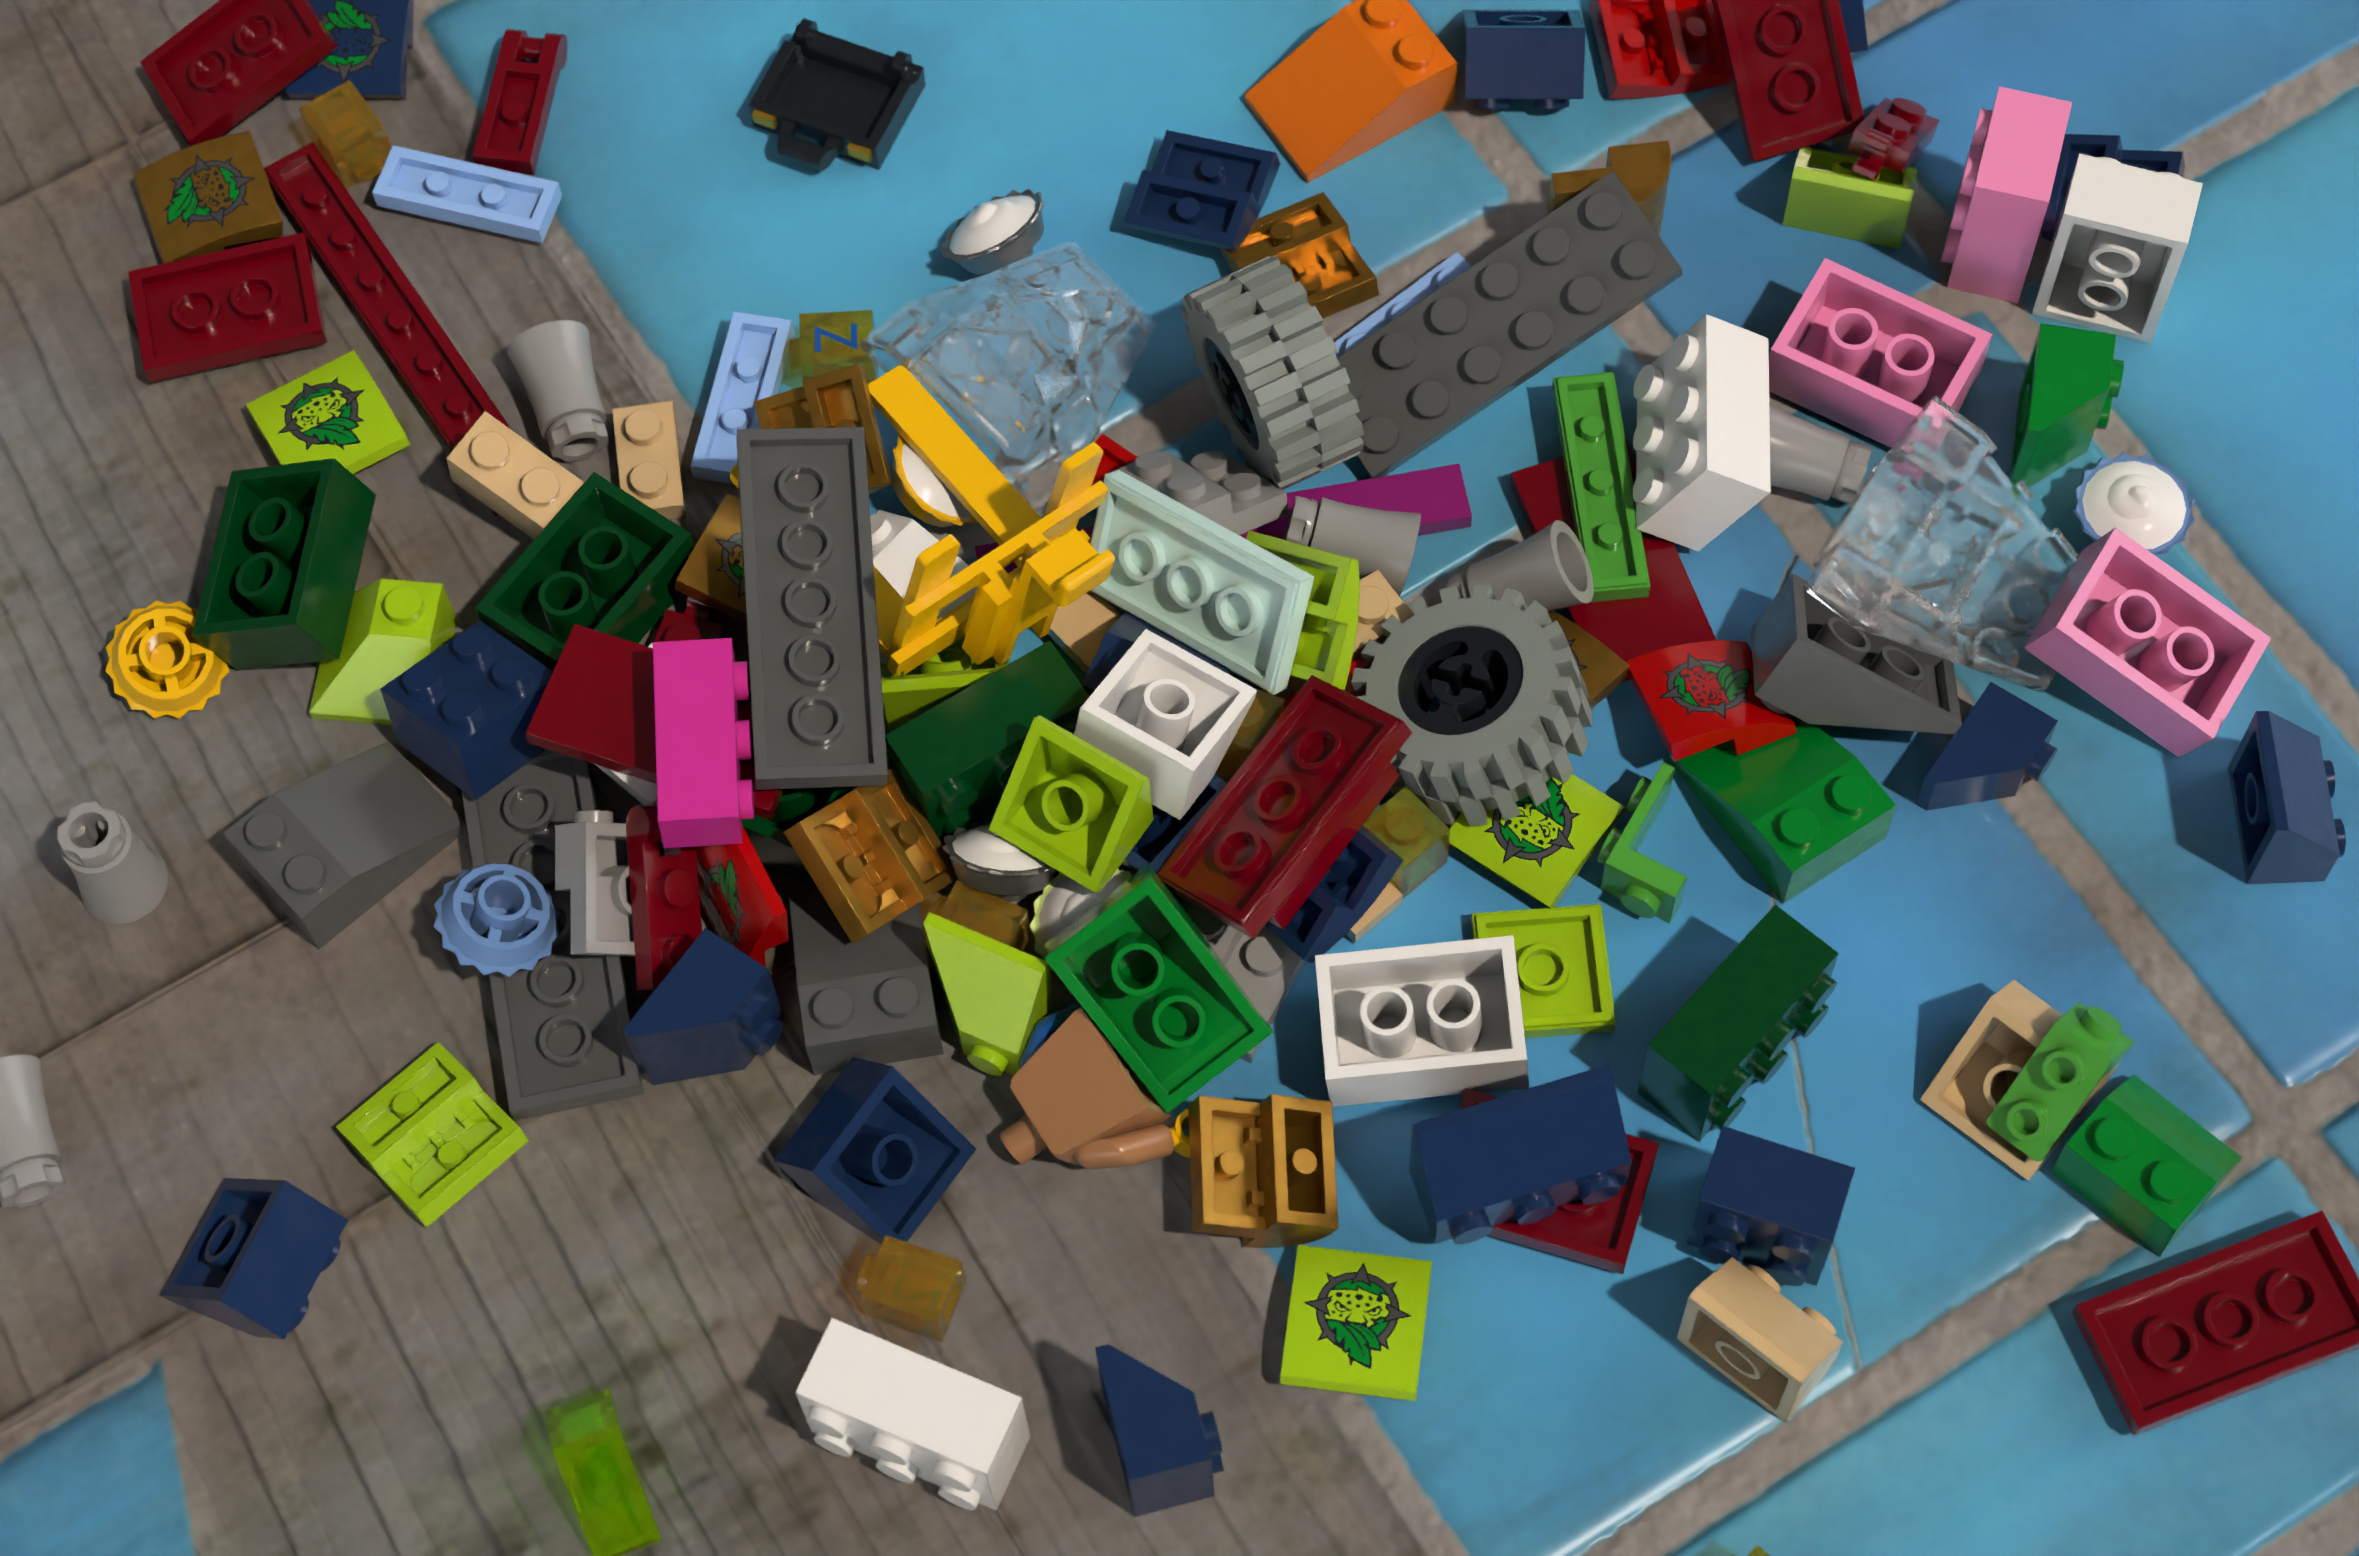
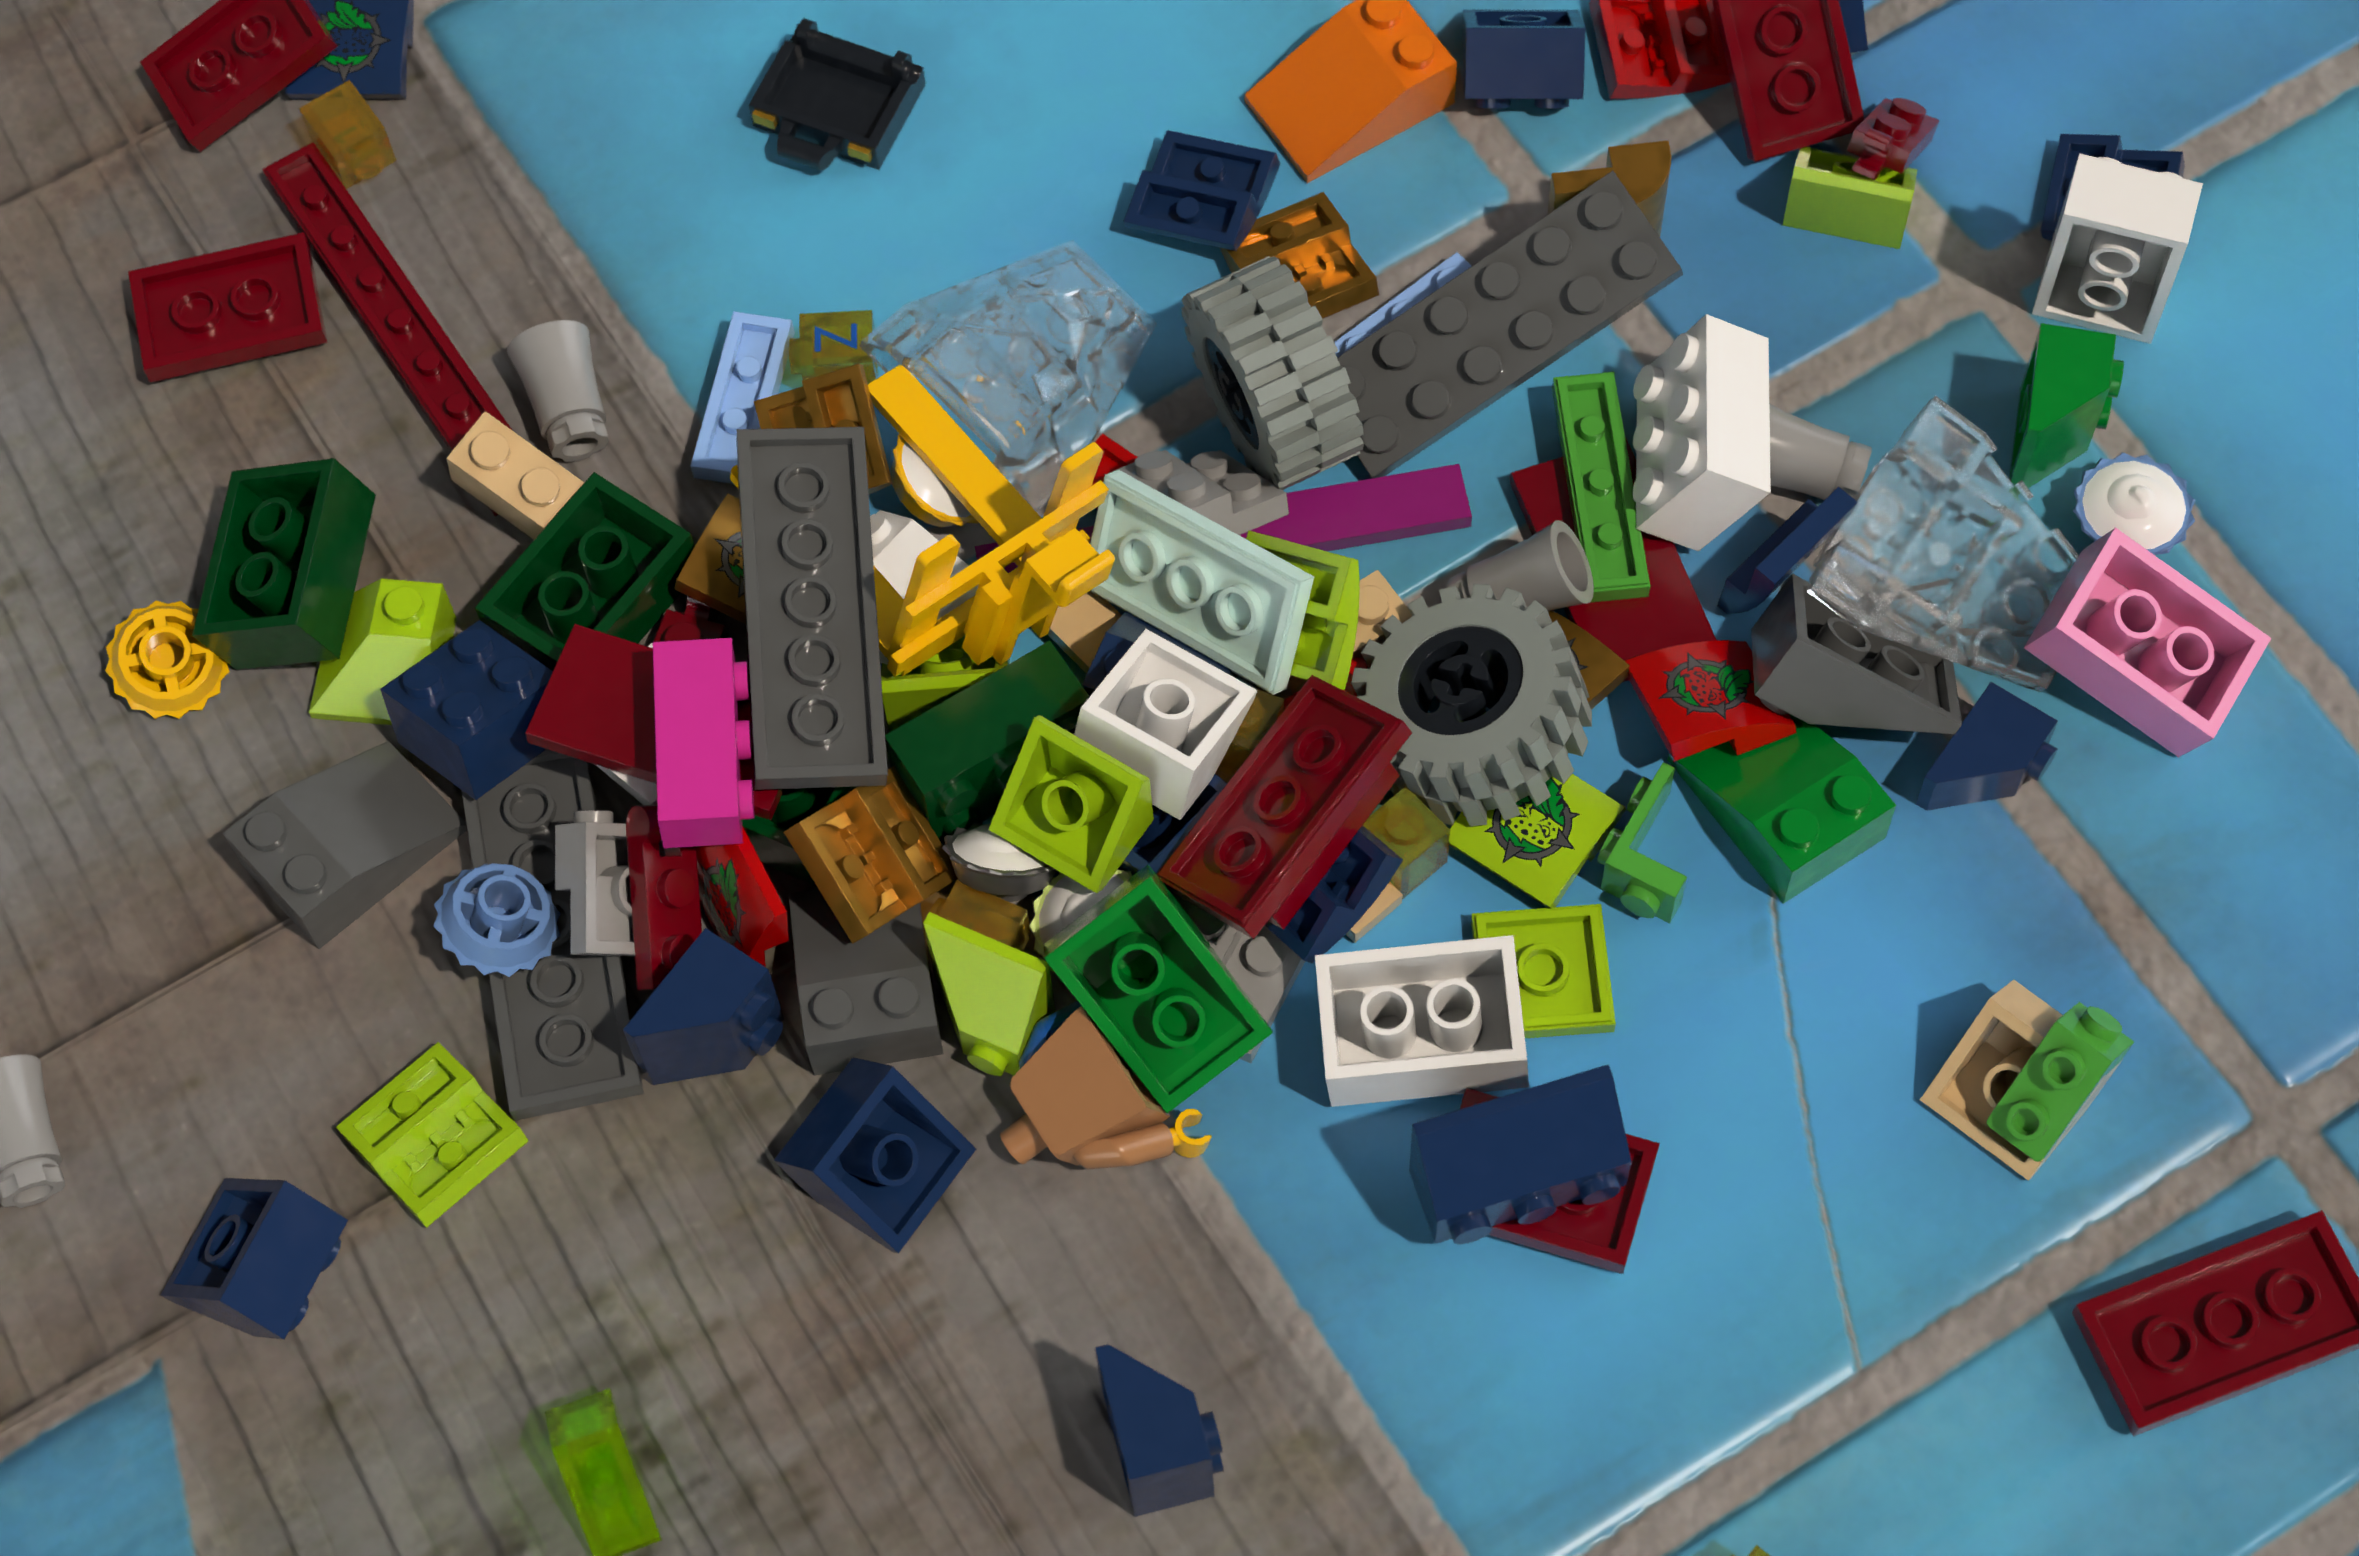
light grey plant [57,801,168,924] -> none
pearl gold slope [134,131,283,263] -> none
lime slope [246,350,411,474] -> none
light blue plate [372,145,562,243] -> none
dark red plate [473,29,568,175] -> none
tan plate [612,401,687,519] -> none
white brick [795,1318,1031,1510] -> none
clear yellow brick [856,1235,967,1343] -> none
piece [940,188,1044,274] -> none
pearl gold brick [1189,1094,1338,1248] -> none
lime slope [1280,1245,1432,1401] -> none
light grey plant [1283,496,1421,597] -> none
dark green brick [1637,904,1839,1142] -> none
tan slope [1677,1257,1843,1423] -> none
dark blue brick [1687,1126,1855,1286] -> none
bright pink brick [1769,258,1993,465] -> none
bright pink brick [1941,86,2072,304] -> none
green slope [2051,1074,2242,1257] -> none
dark blue slope [2228,711,2346,884] -> none
none -> dark blue slope [1717,487,1858,614]

